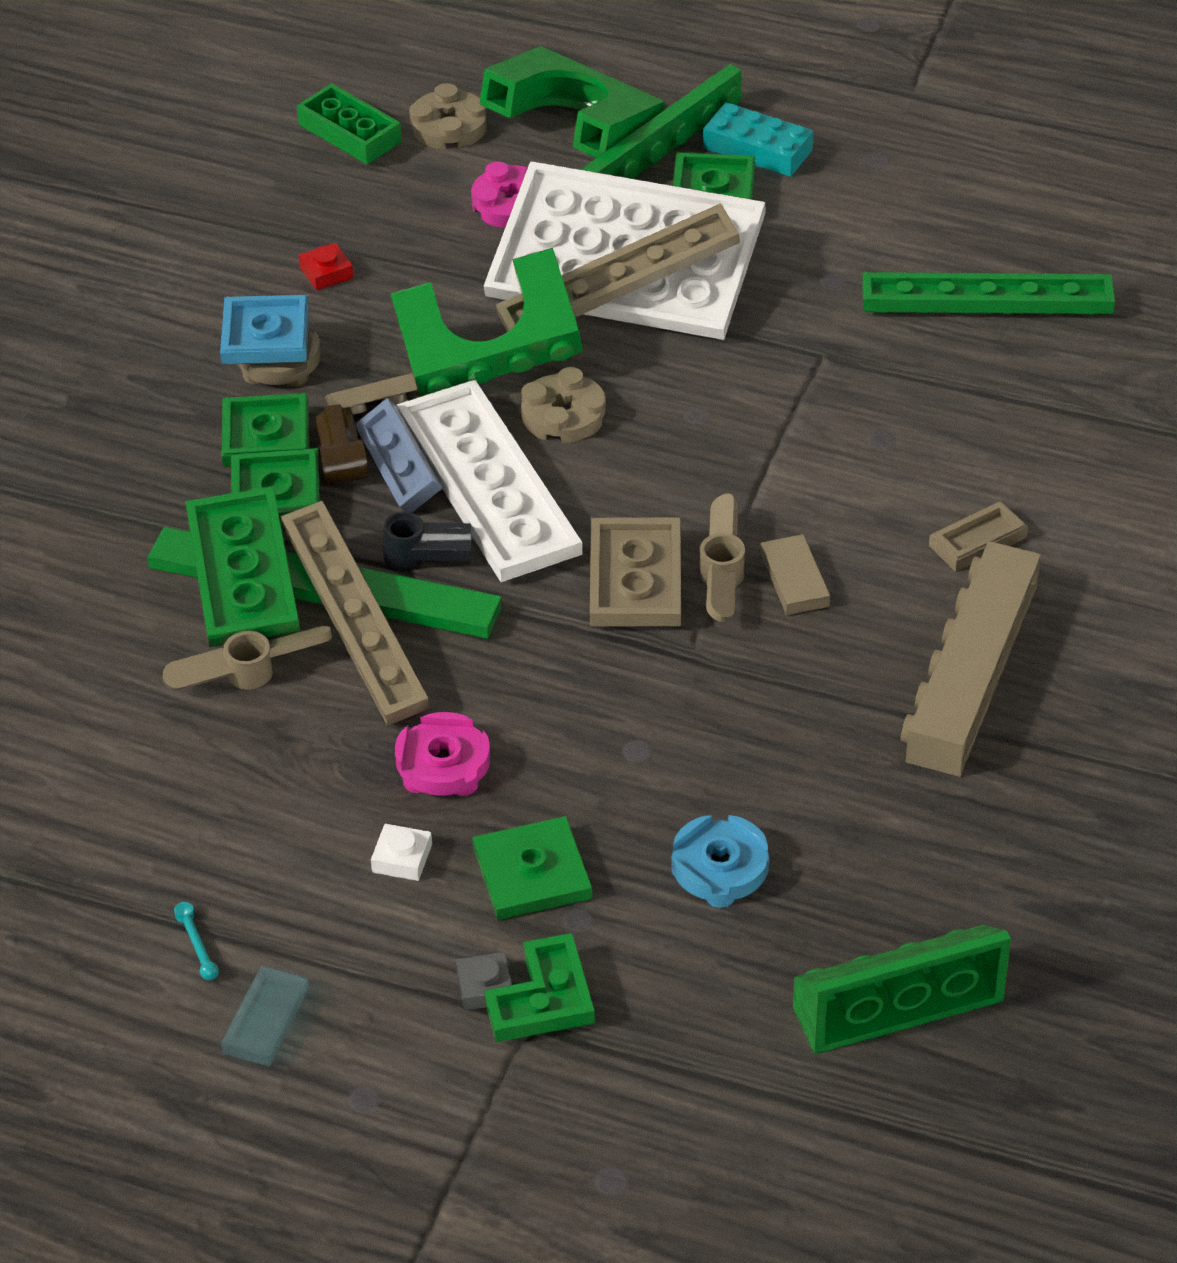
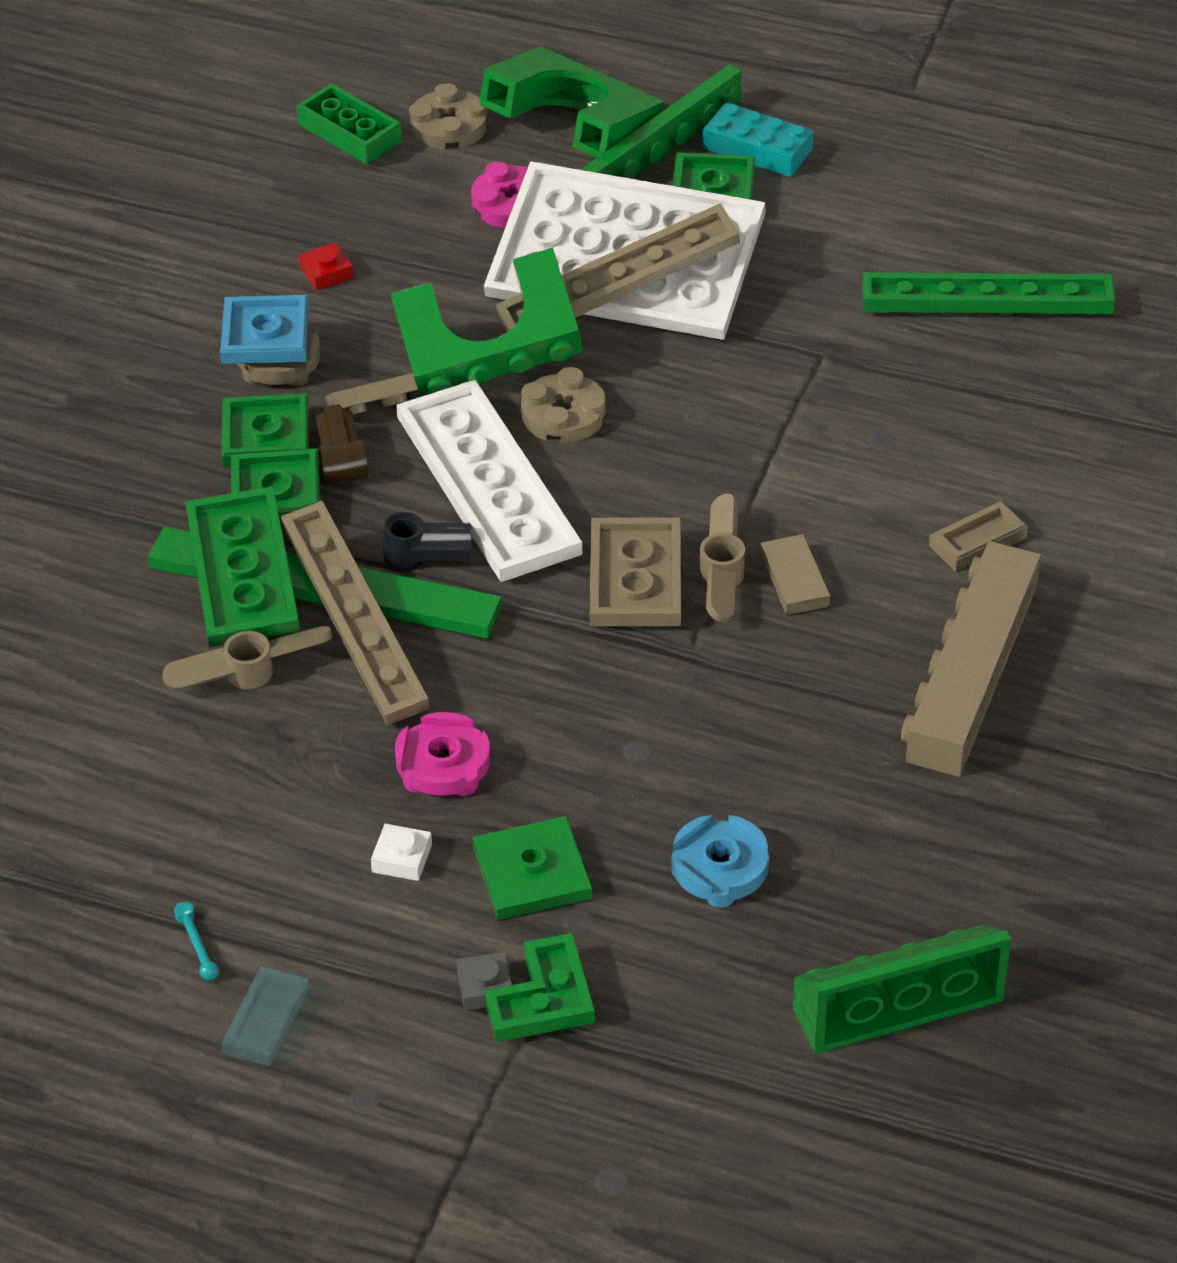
sand blue plate [355,398,443,513] -> none

